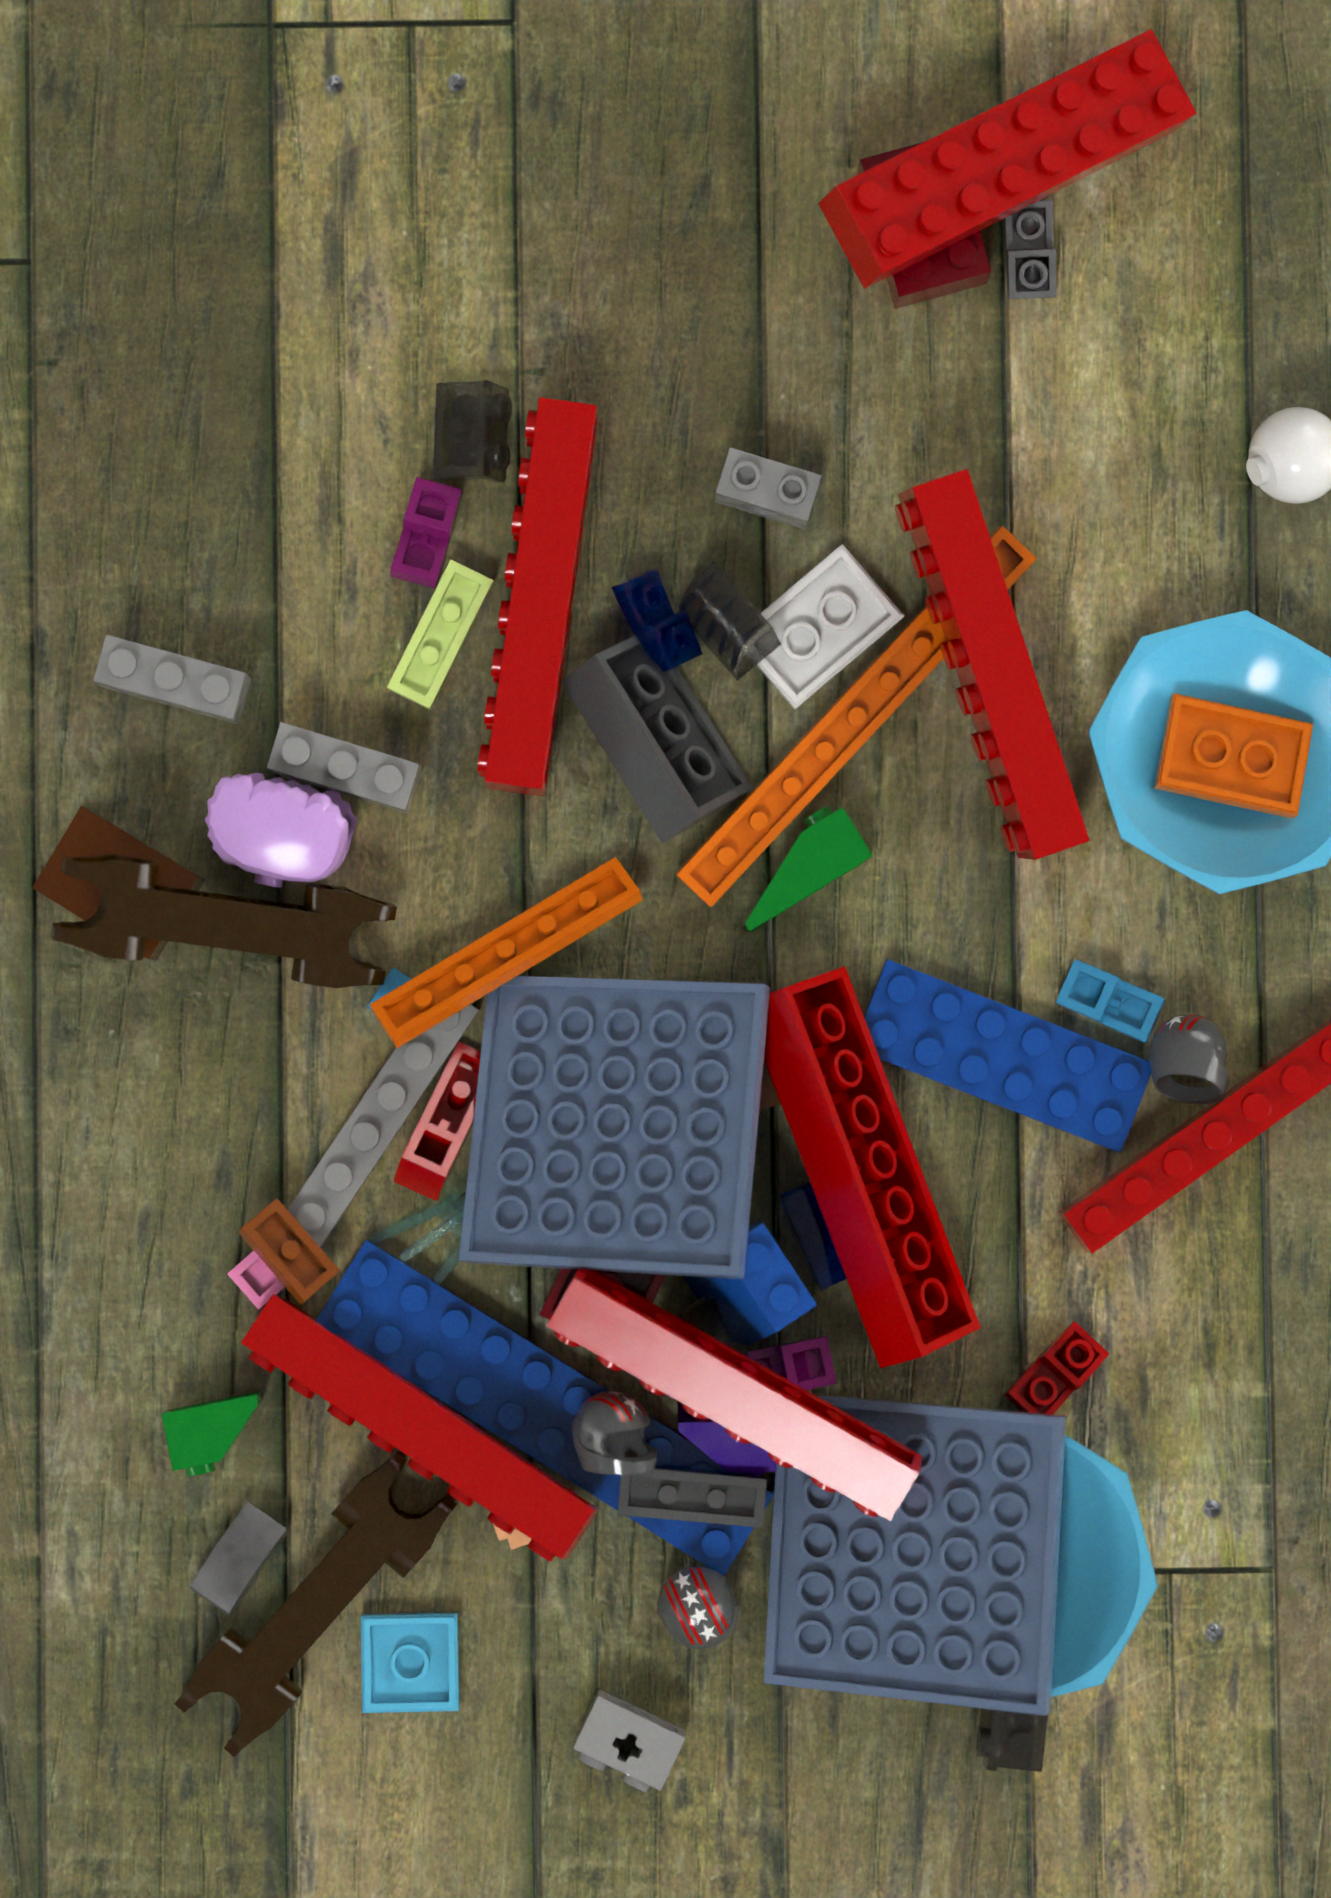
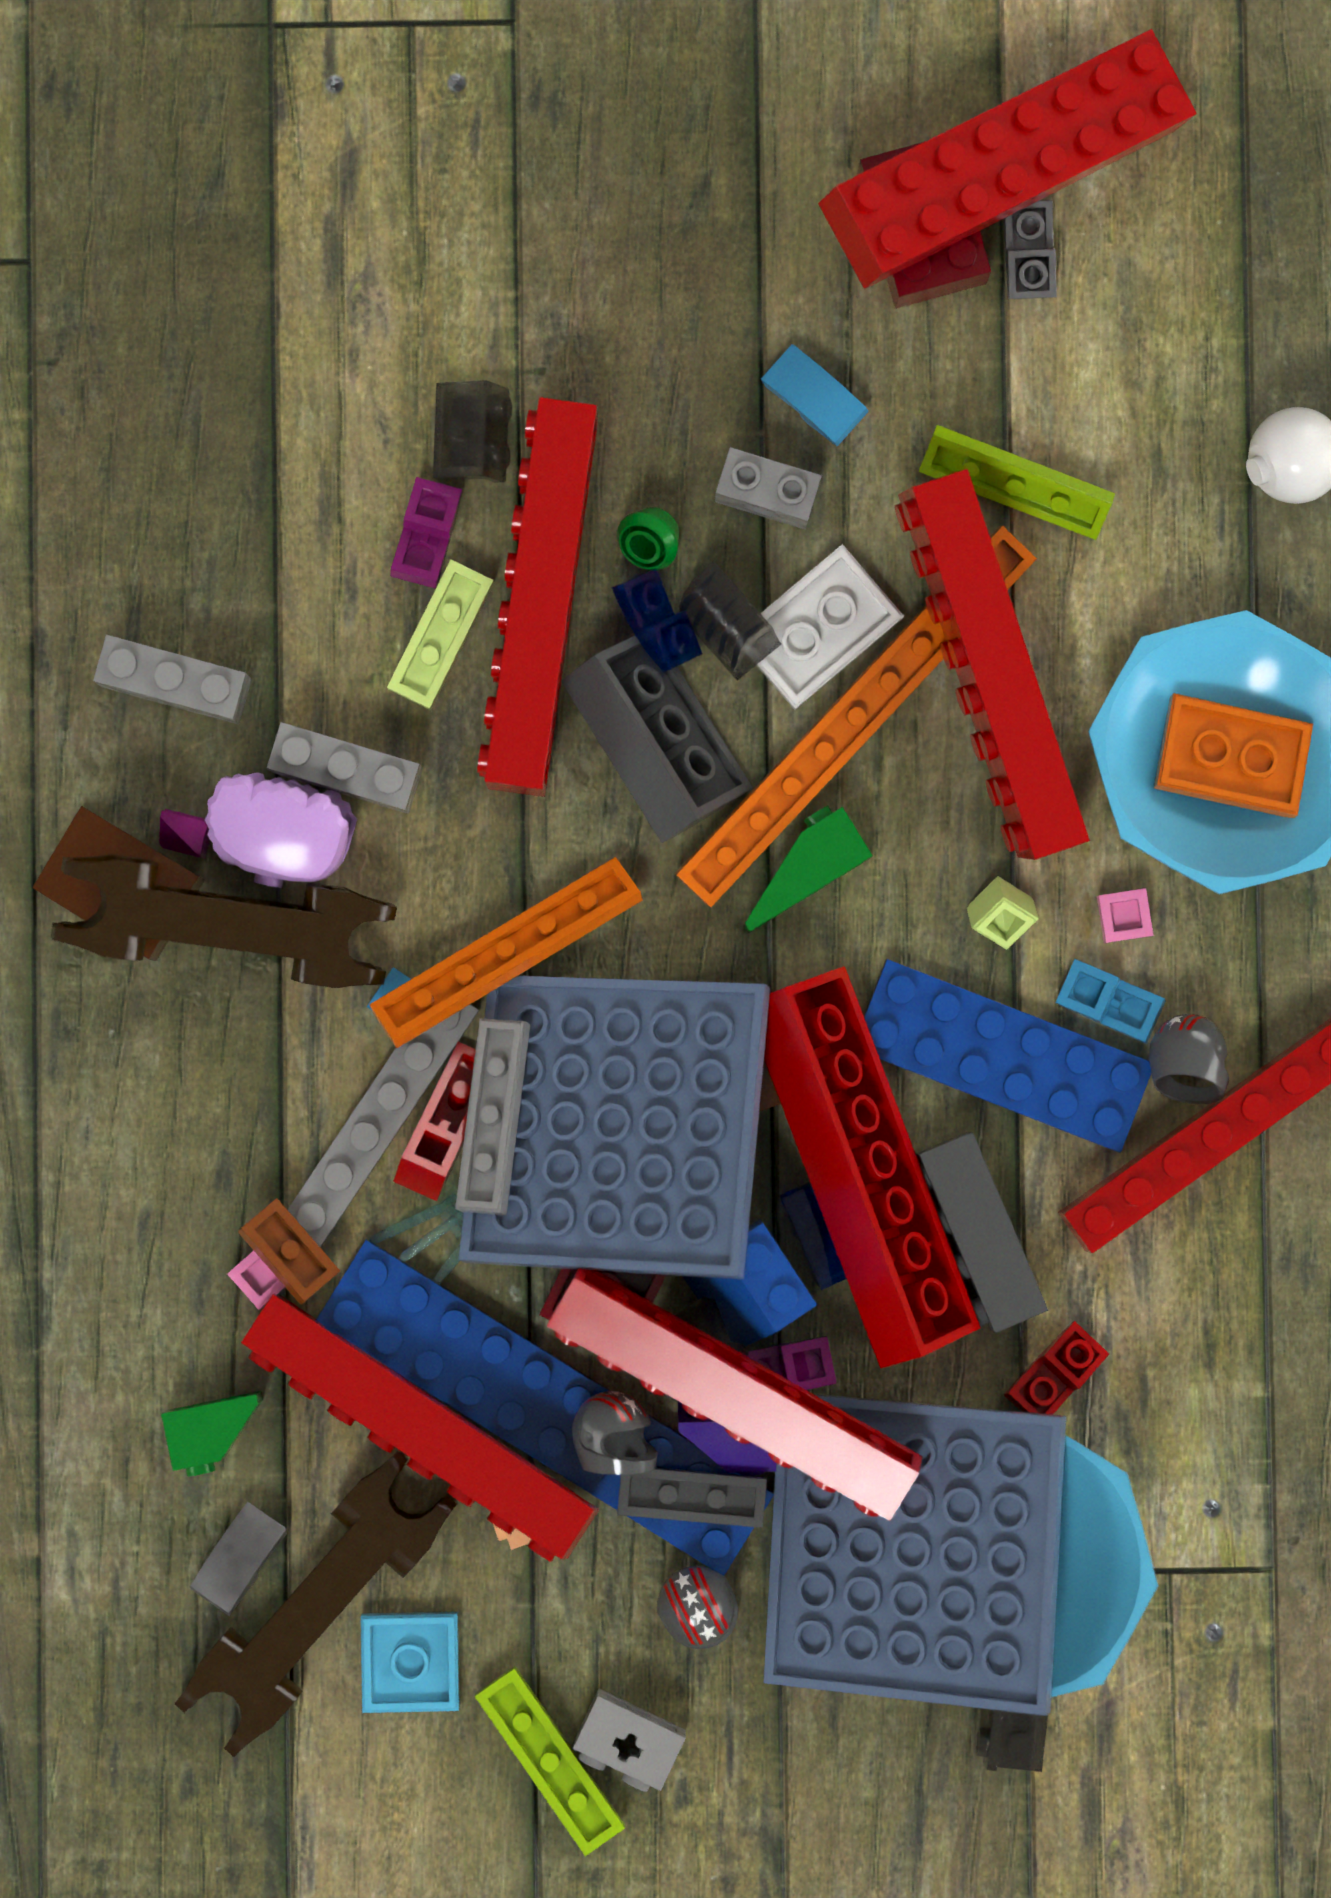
none -> magenta slope [159,809,210,859]
none -> light grey tile [455,1018,530,1215]
none -> lime plate [475,1666,625,1856]
none -> green cone [617,507,679,570]
none -> dark azure slope [761,344,869,447]
none -> dark grey brick [916,1131,1049,1333]
none -> lime plate [918,425,1115,540]
none -> yellowish green slope [967,876,1039,950]
none -> bright pink plate [1096,888,1154,943]

